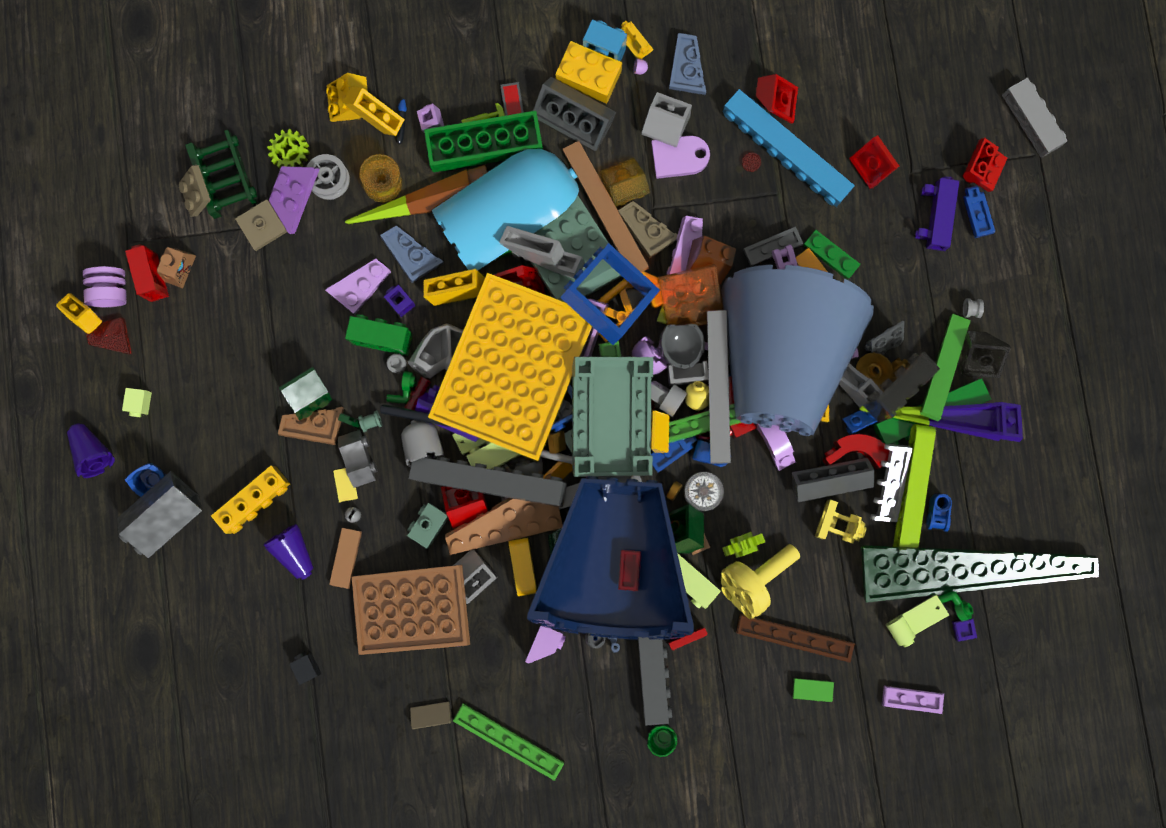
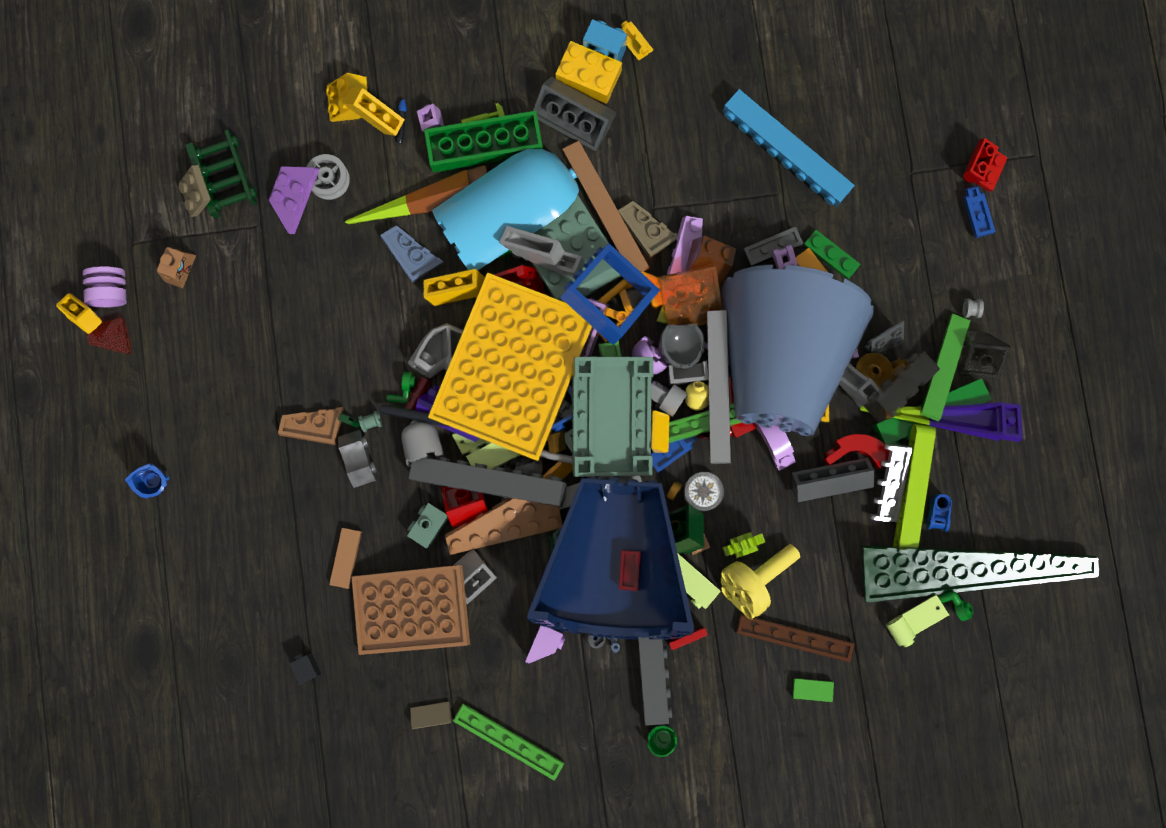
dark purple cone [67,424,115,478] -> none
brick [117,471,202,558] -> none
yellowish green brick [122,388,152,417] -> none
red window [125,245,169,302] -> none
yellow brick [211,465,290,534] -> none
dark tan plate [235,199,287,251] -> none
dark purple cone [264,524,313,580] -> none
lime gear [267,129,310,169] -> none
slope [279,367,332,420] -> none
lavender wing [325,259,391,315] -> none
light yellow sticker [333,468,358,502] -> none
green brick [345,314,413,356] -> none
light grey hinge [345,507,361,523] -> none
clear yellow wheel [359,154,402,202] -> none
dark purple brick [384,285,416,317] -> none
light grey tile [387,354,407,373] -> none
red tile [500,82,524,116] -> none
yellow beam [509,537,537,597] -> none
clear yellow slope [599,158,650,206] -> none
lavender hinge [633,58,648,75] -> none
light grey slope [641,92,692,147] -> none
lavender tile [651,136,710,179] -> none
sand blue wing [669,33,706,95] -> none
blue piece [692,440,728,467] -> none
clear red piece [742,153,761,172] -> none
red slope [756,74,798,123] -> none
light yellow tile [815,500,866,544] -> none
blue hinge [843,402,887,434] -> none
red tile [849,135,900,189] -> none
lavender tile [882,686,944,714] -> none
dark purple brick [915,177,959,251] -> none
dark purple tile [952,618,977,641] -> none
light grey brick [1002,78,1067,158] -> none

